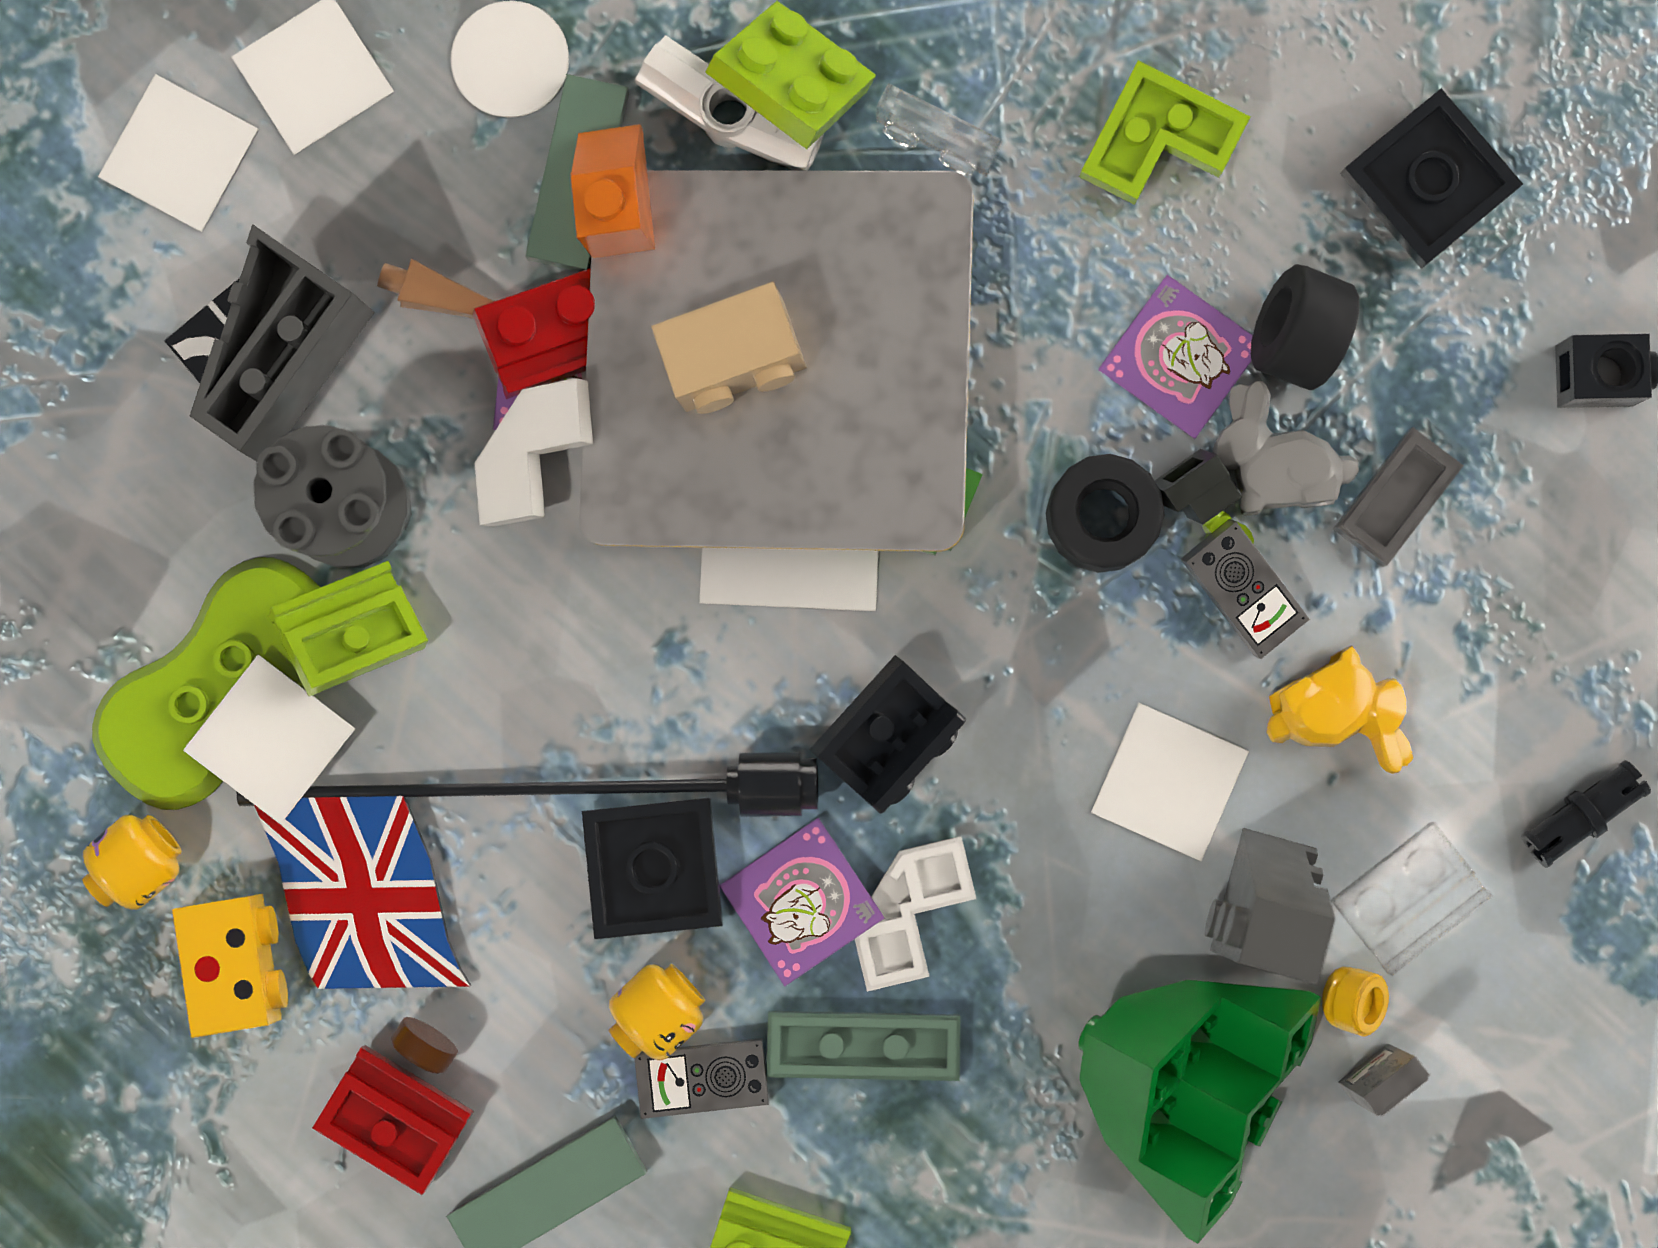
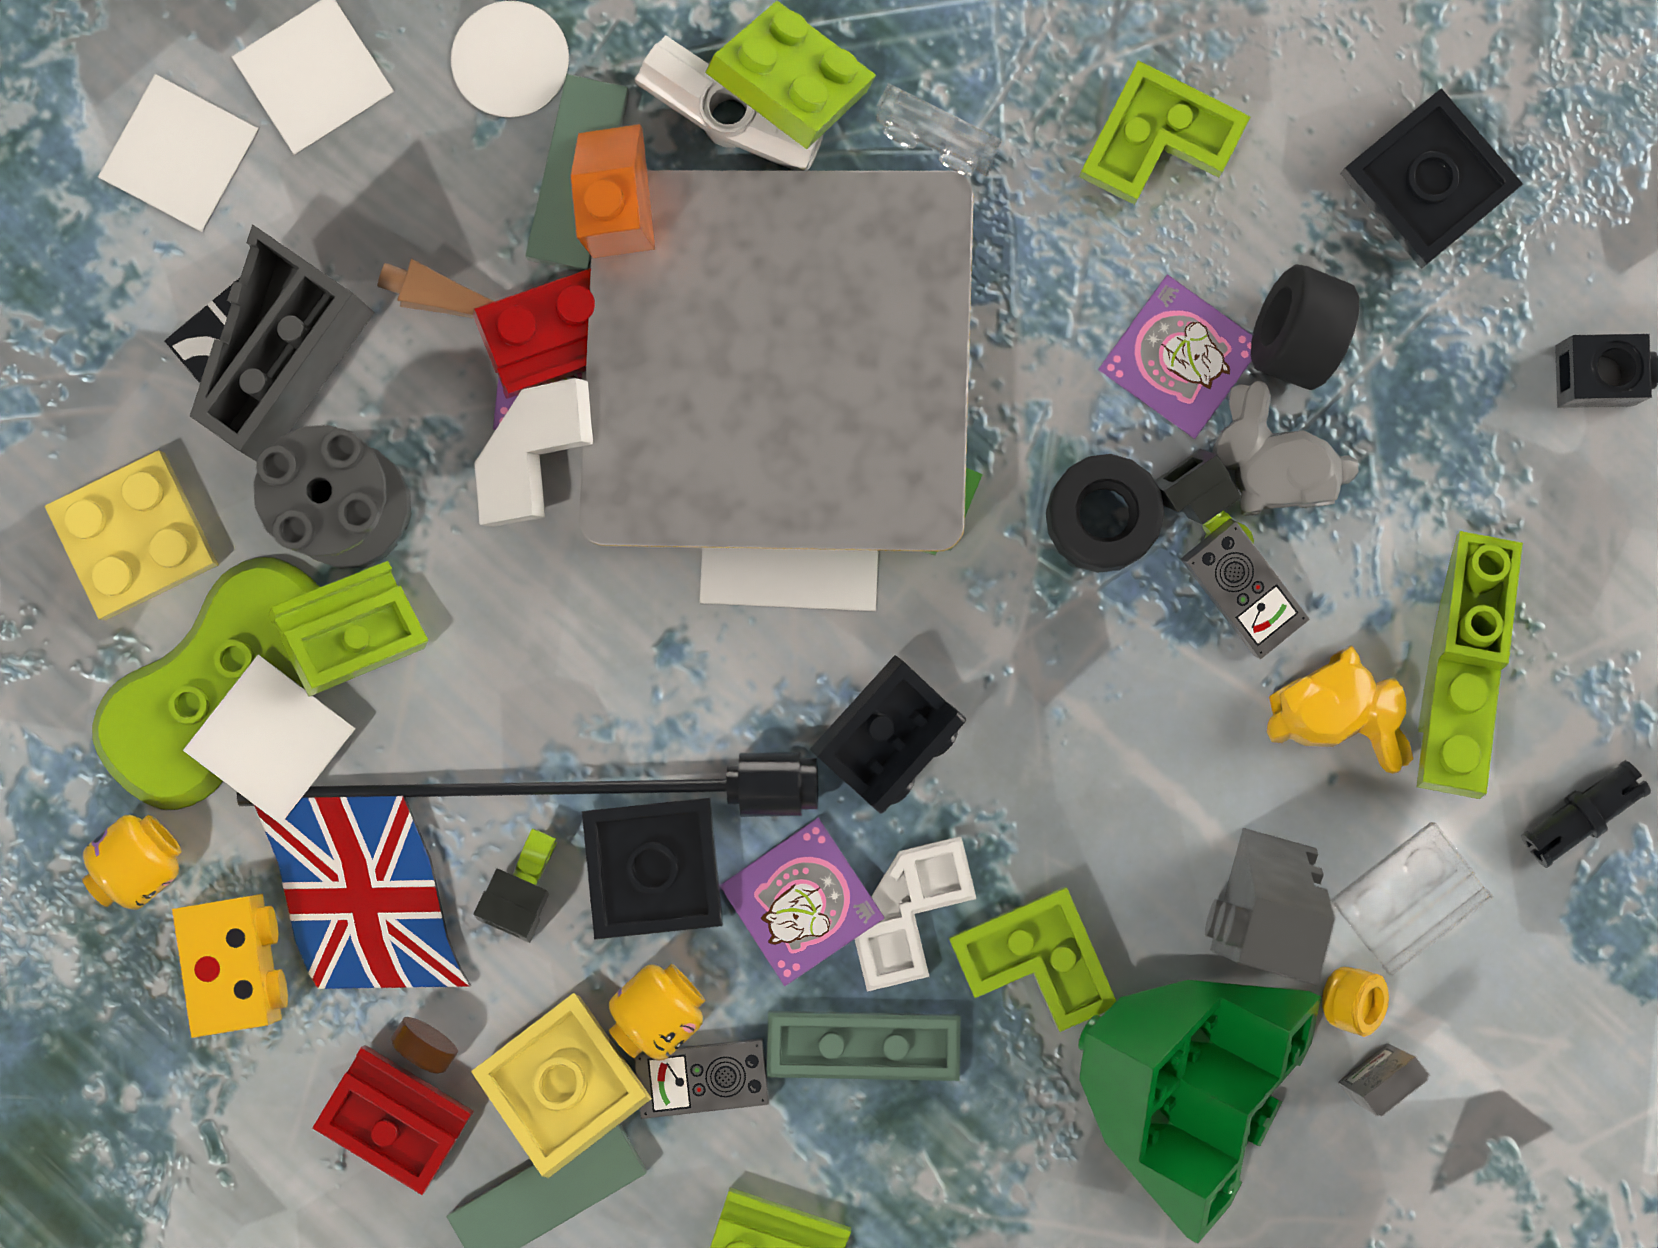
tan brick [651,281,807,414] -> none
white sticker [1091,703,1249,861] -> none
flat silver tile [1333,427,1464,567] -> none
none -> light yellow plate [45,450,219,621]
none -> light yellow plate [471,993,652,1178]
none -> pearl dark grey piece [473,828,557,943]
none -> lime plate [948,887,1116,1032]
none -> lime slope [1416,531,1523,799]

